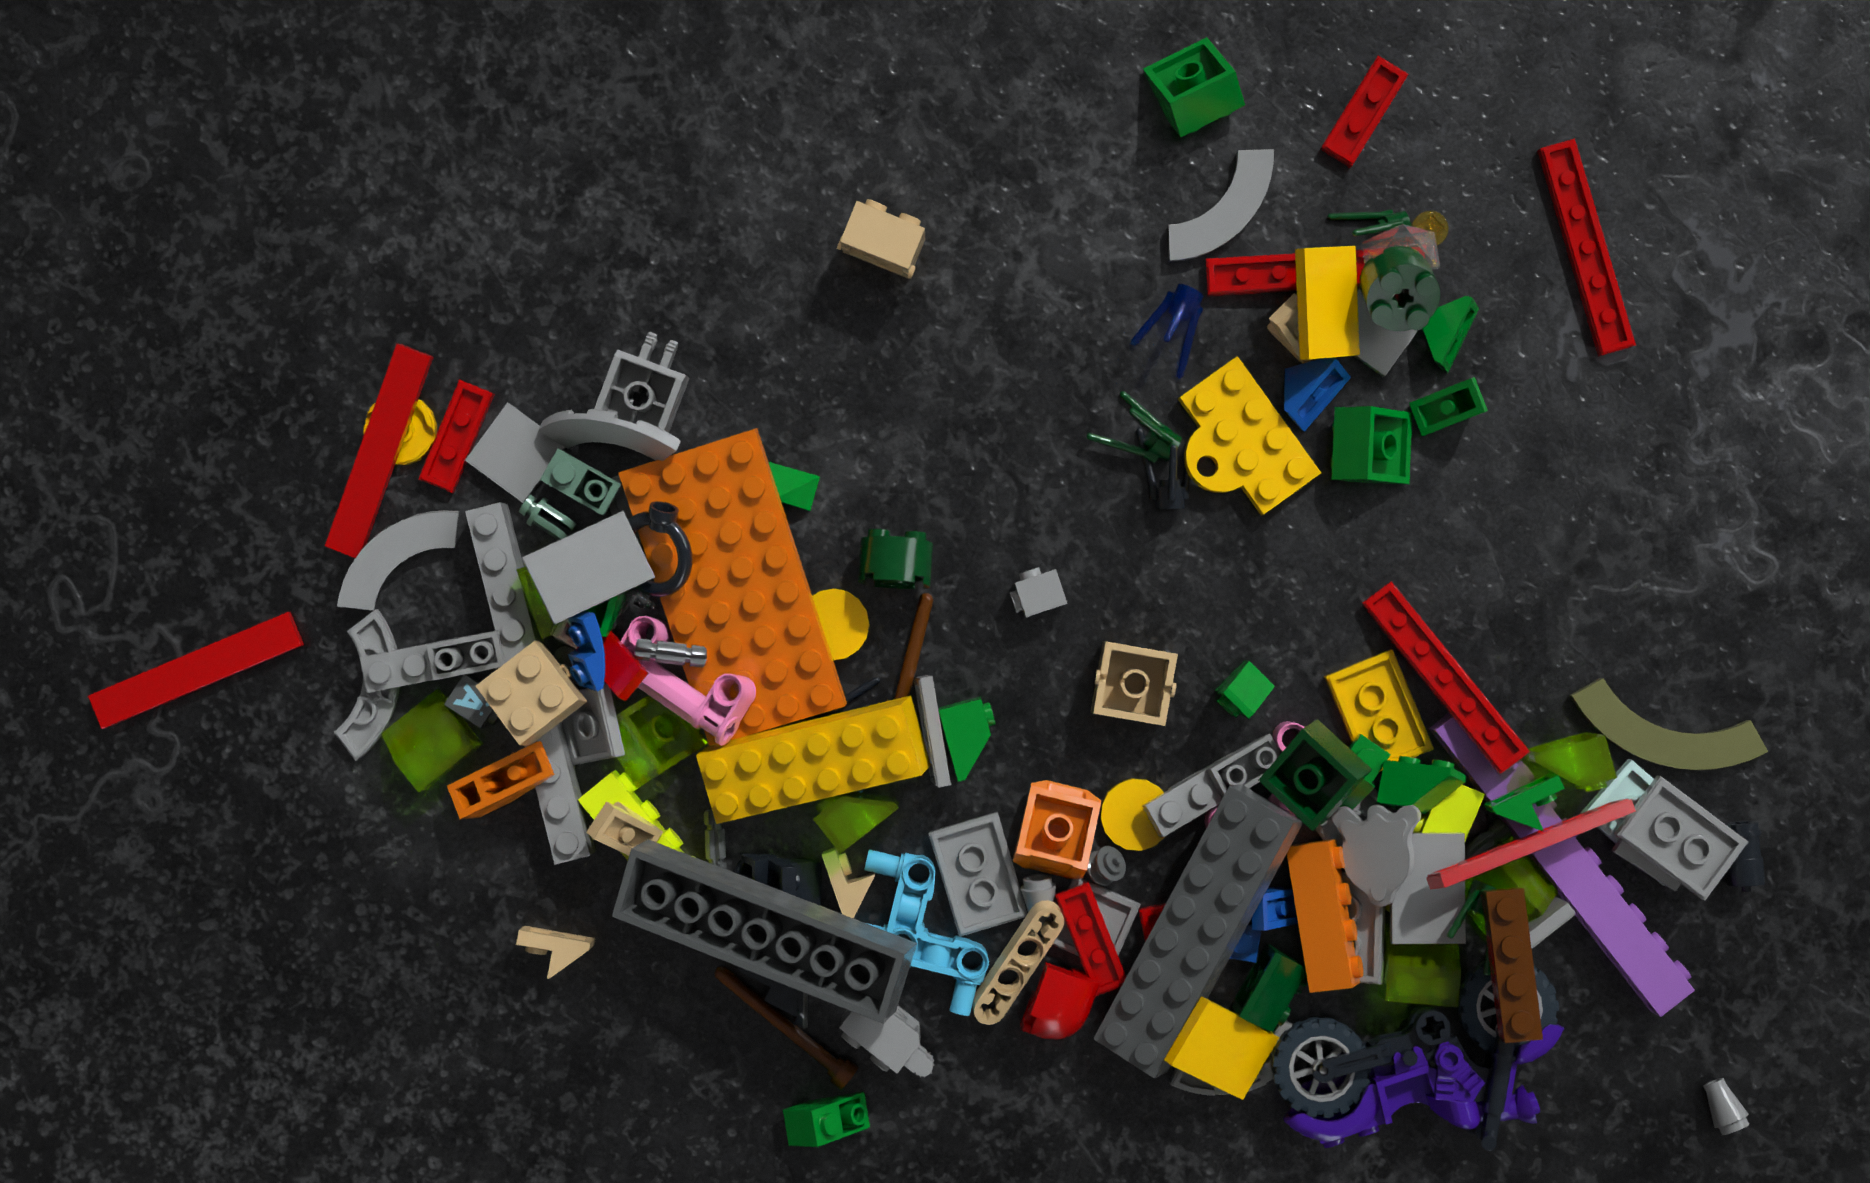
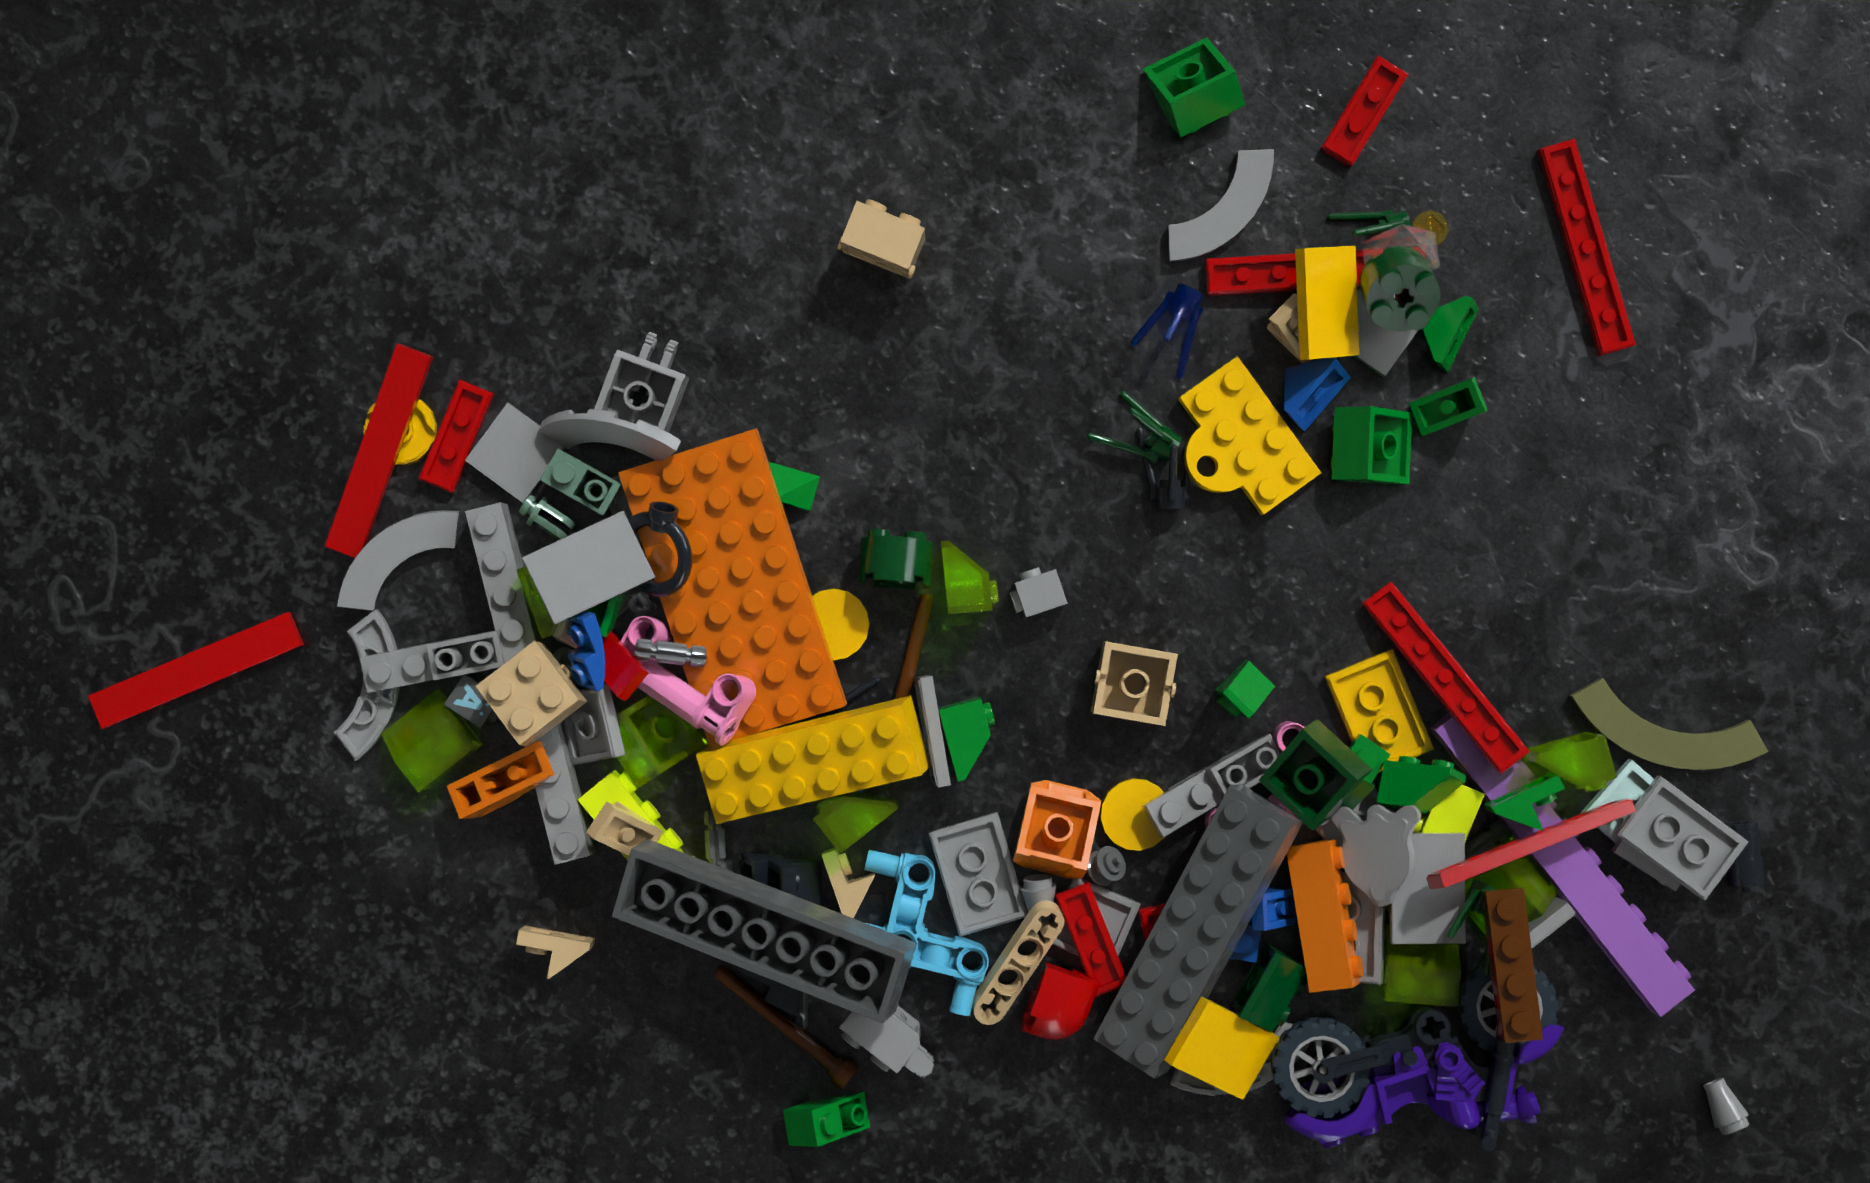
none -> clear neon green slope [941,540,999,614]

